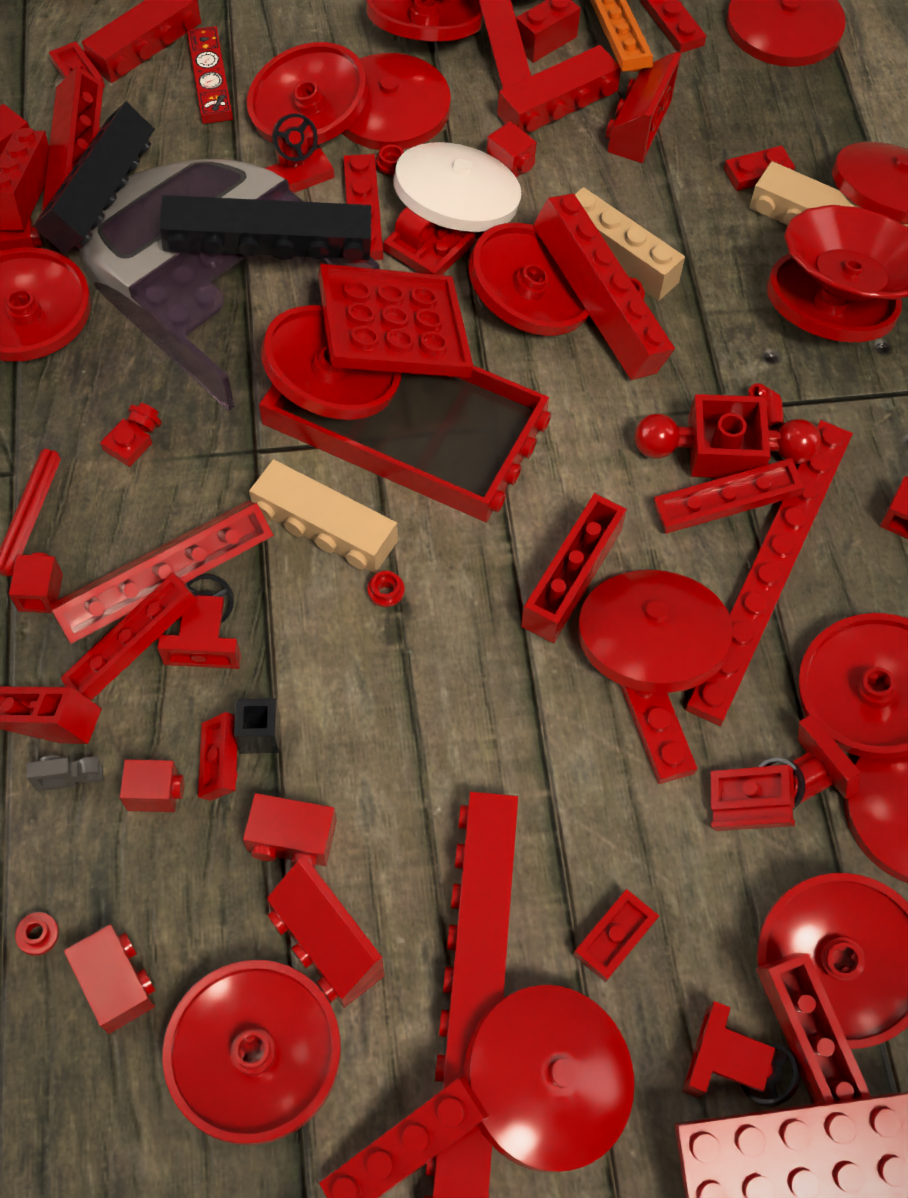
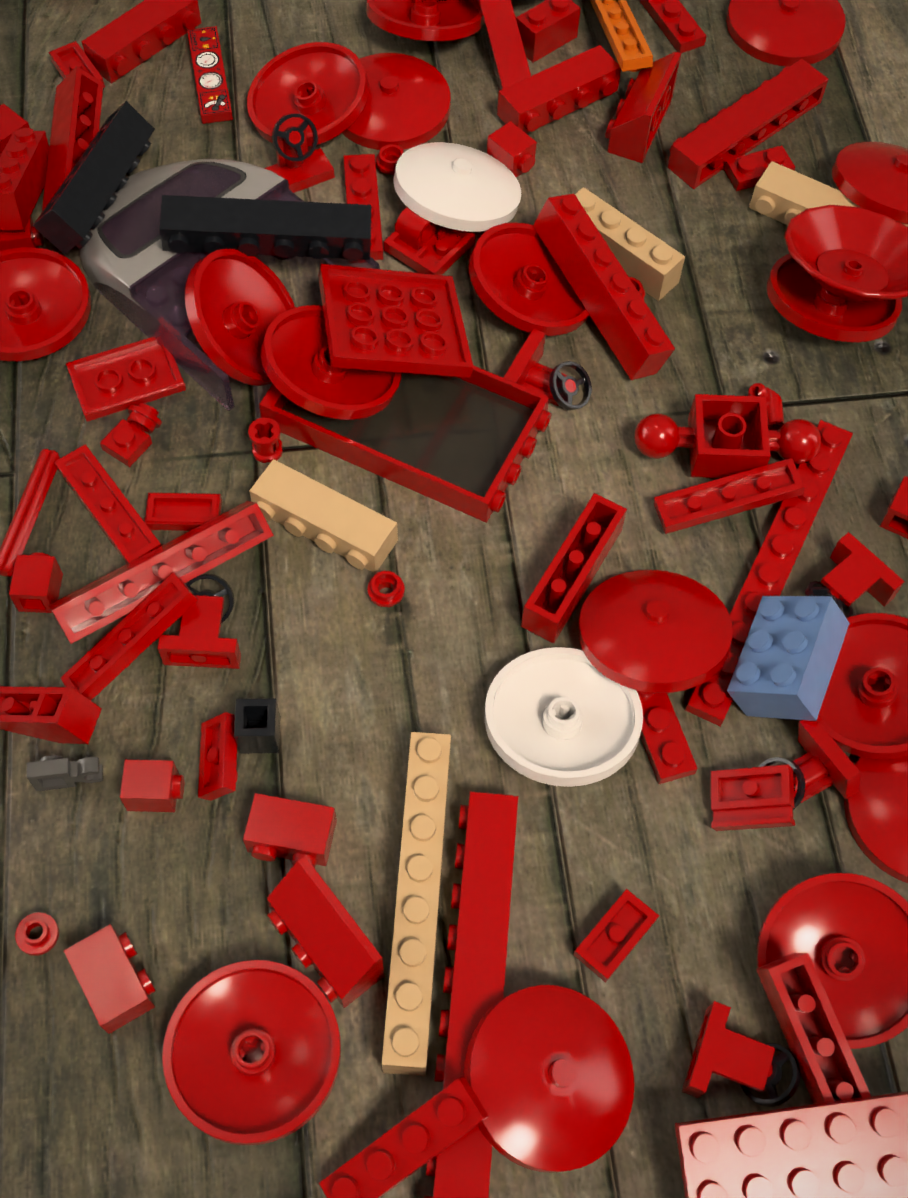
none -> red plate [54,444,161,564]
none -> red tile [66,333,186,422]
none -> red tile [145,493,222,531]
none -> red dish [185,248,295,386]
none -> red bush [248,417,283,463]
none -> tan brick [382,732,451,1076]
none -> white dish [485,647,643,787]
none -> red piece [503,329,592,410]
none -> red brick [667,59,829,189]
none -> medium blue brick [727,596,850,721]
none -> red piece [805,532,905,618]

